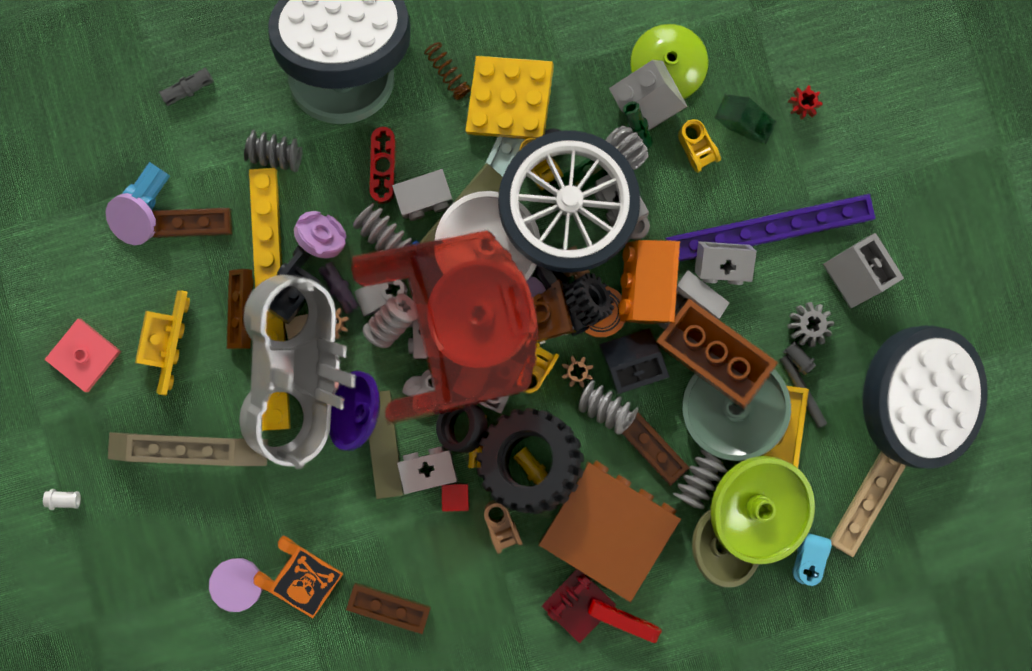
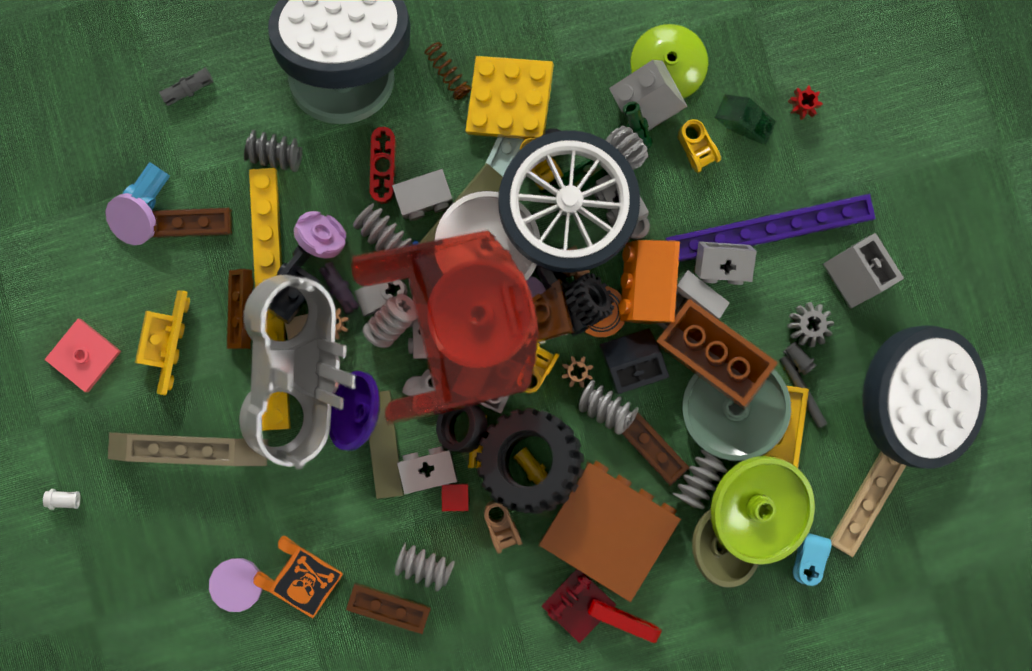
none -> light grey piece [395,542,455,592]

